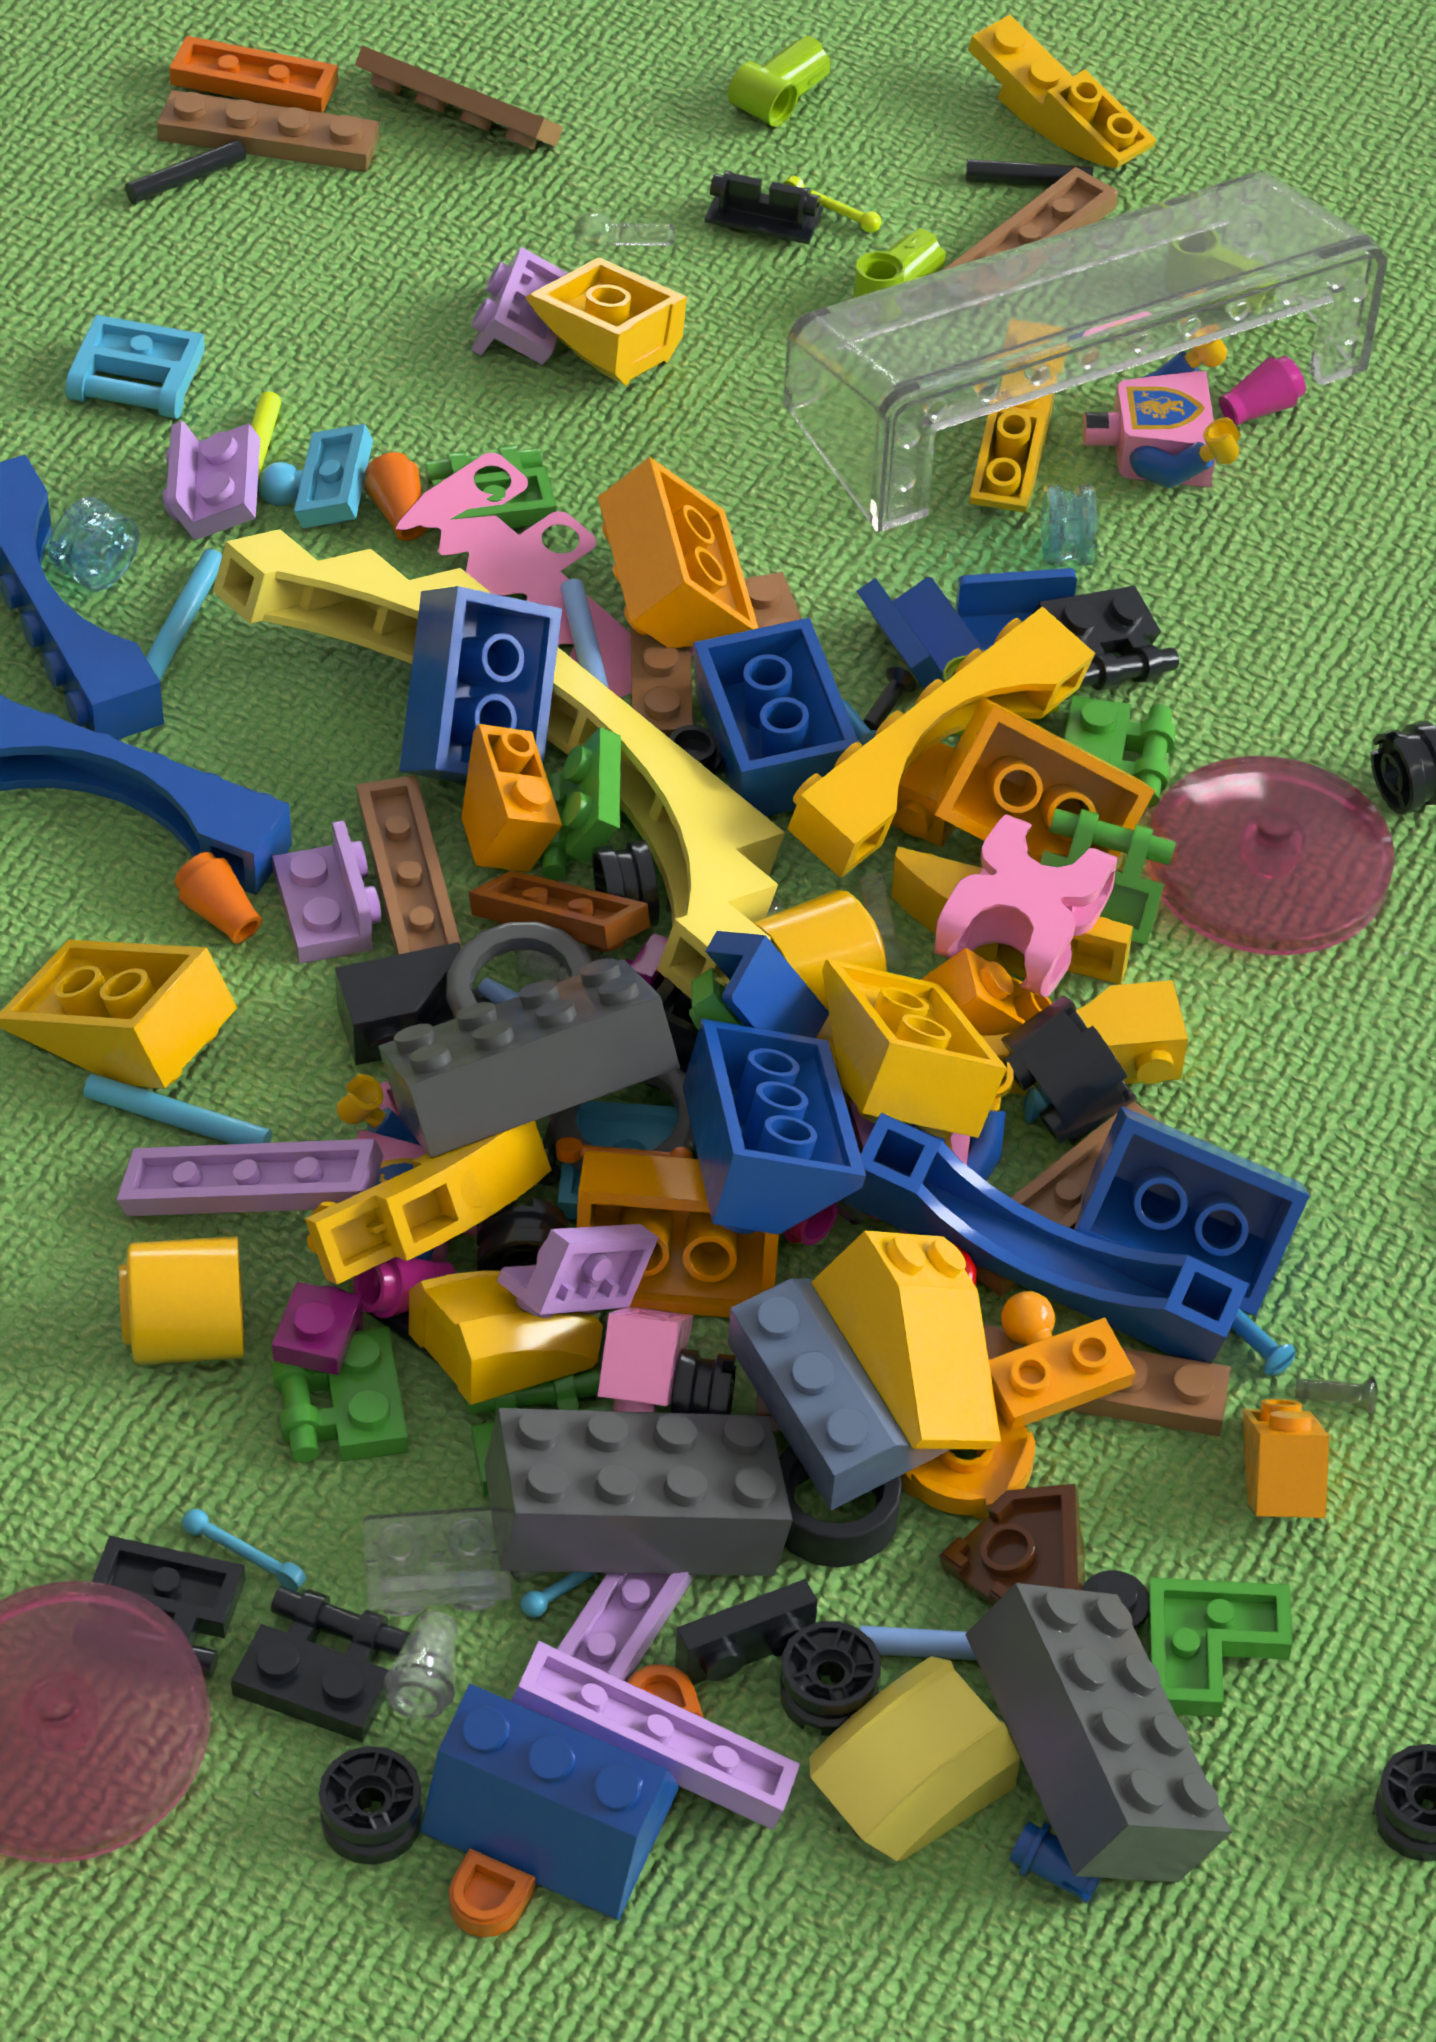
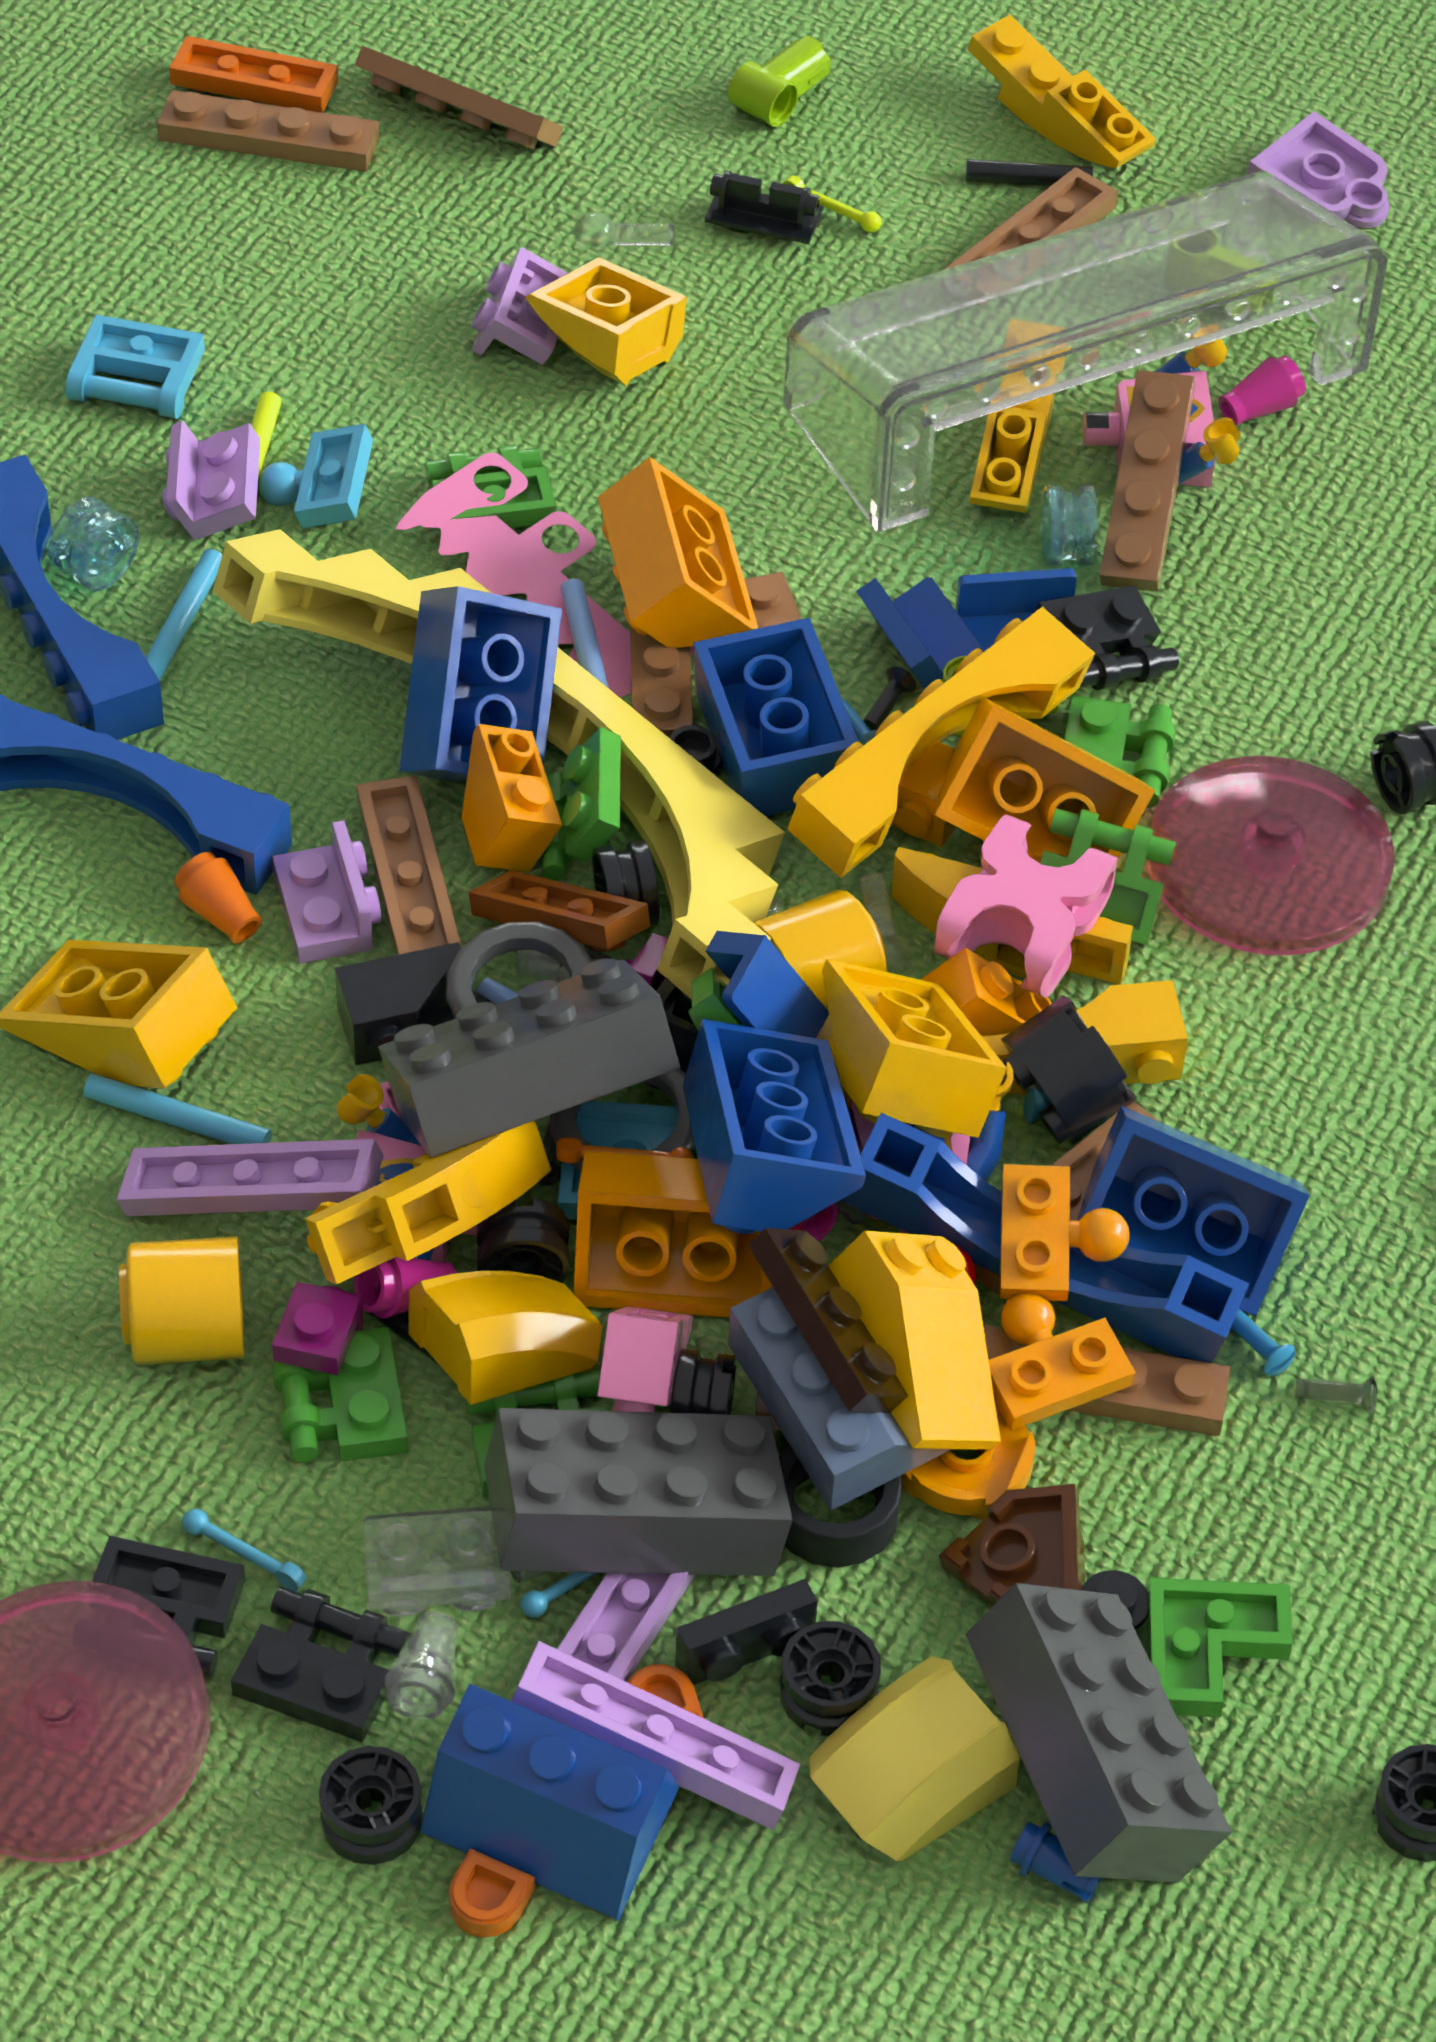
black piece [125,139,246,204] -> none
orange cone [364,452,428,541] -> none
lavender bracket [497,1224,659,1318] -> none
lime piece [852,228,946,326] -> none
light blue piece [860,1625,977,1661] -> none
light orange slope [1242,1399,1329,1518] -> none
none -> dark brown plate [748,1228,908,1413]
none -> light orange plate [1000,1164,1130,1301]
none -> medium nougat plate [1100,370,1195,592]
none -> lavender plate [1245,111,1389,228]

